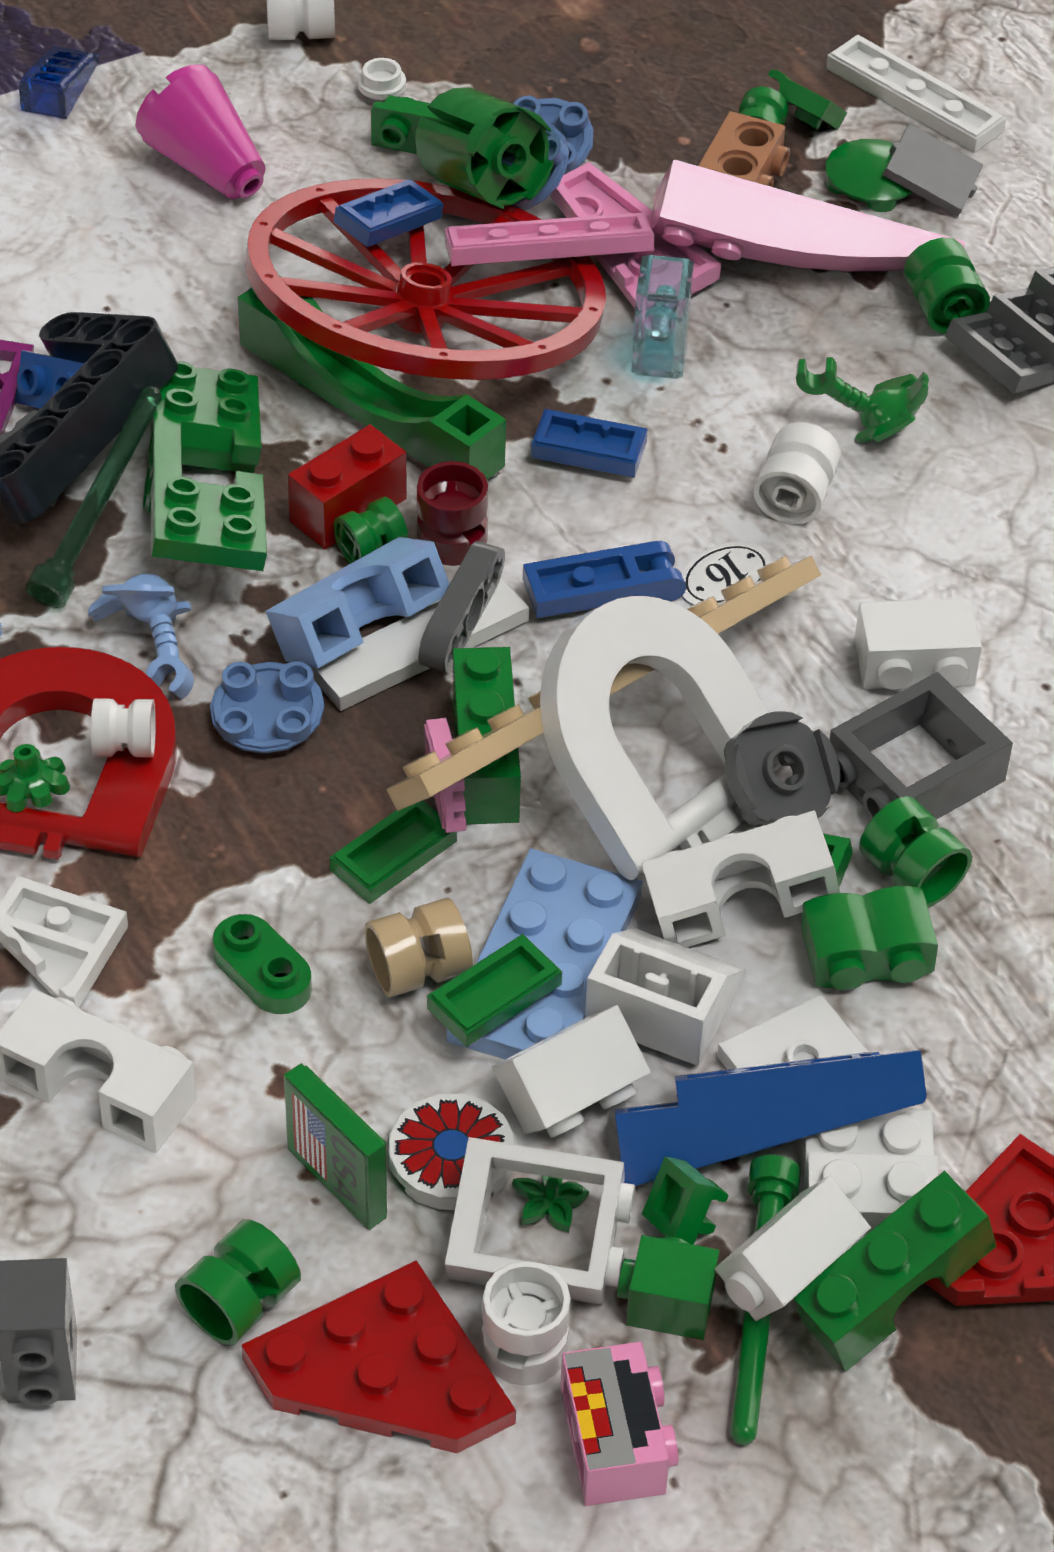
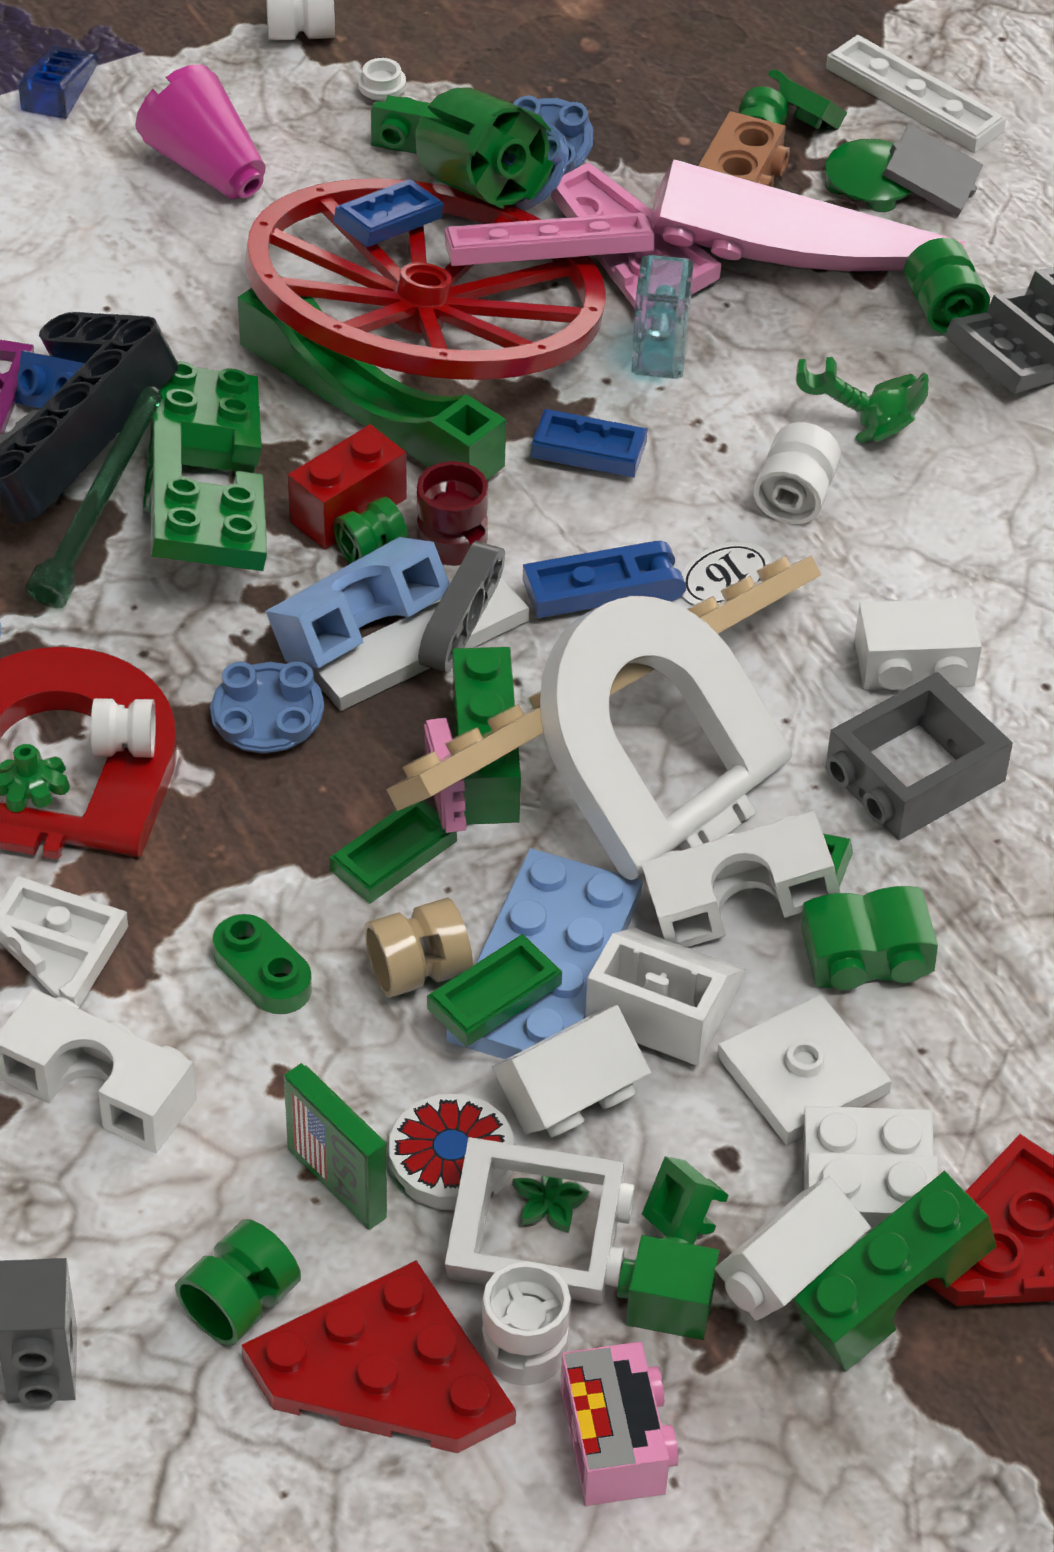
light blue piece [88,573,194,700] -> none
blue wedge [615,1050,927,1186] -> none
dark grey plate [724,711,840,826] -> none
green piece [730,1155,801,1445] -> none
green wheel [859,796,973,907] -> none

